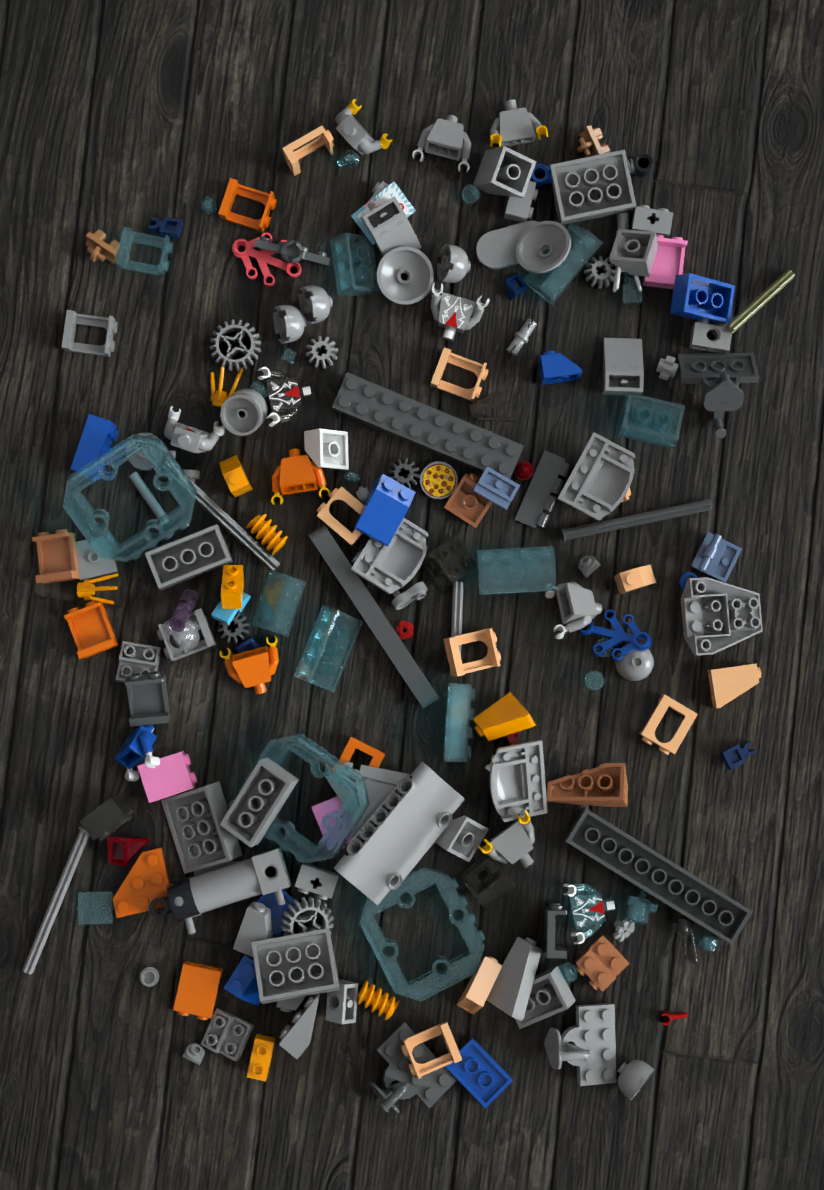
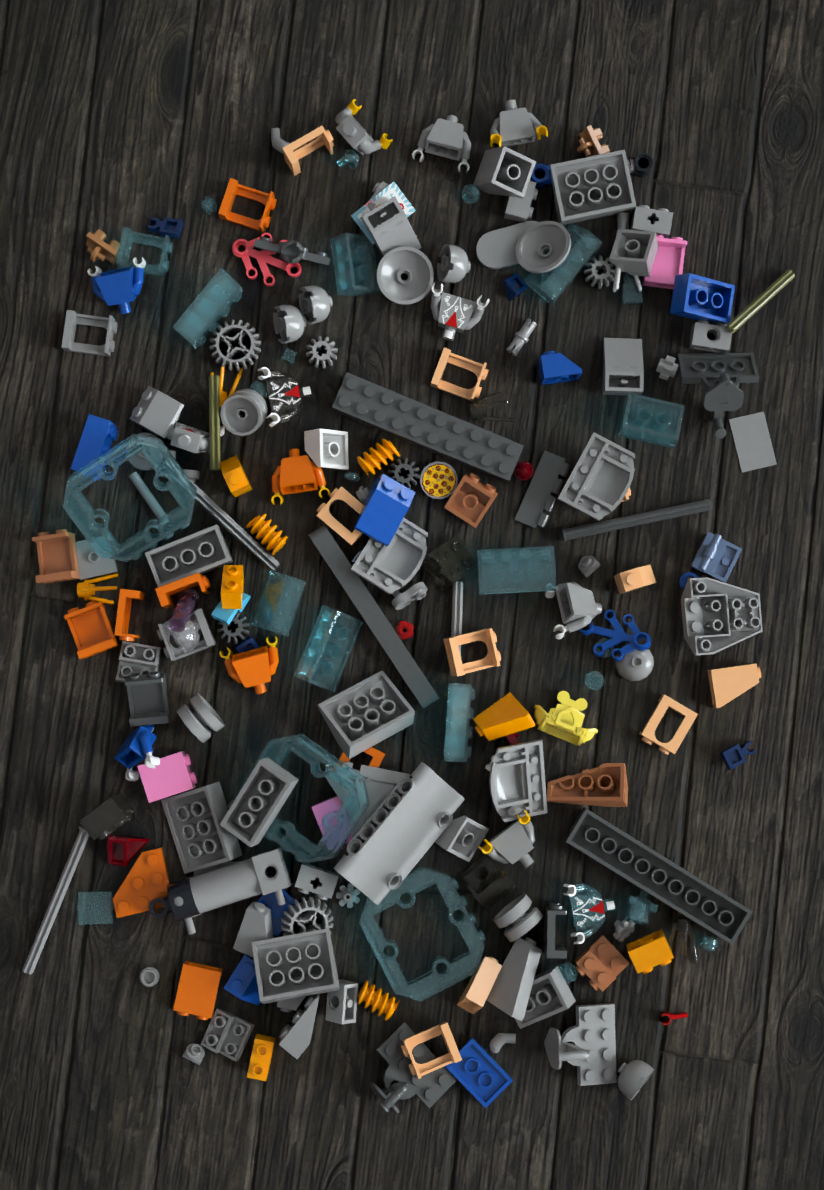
sand blue plate [473,467,520,510] -> none
none -> blue torso [87,257,146,314]
none -> orange panel [114,589,145,642]
none -> light grey slope [129,386,184,438]
none -> orange panel [155,573,211,609]
none -> clear light blue slope [173,268,243,349]
none -> light grey wheel [177,693,225,743]
none -> olive axle [209,375,221,471]
none -> light grey arm [271,128,290,153]
none -> light grey slope [318,670,415,759]
none -> light grey plant [336,883,360,908]
none -> light orange piece [357,438,400,477]
none -> light grey arm [489,1033,516,1053]
none -> light grey wheel [493,893,543,942]
none -> light yellow piece [534,691,598,746]
none -> light orange brick [626,929,674,974]
none -> light grey sticker [729,411,777,473]

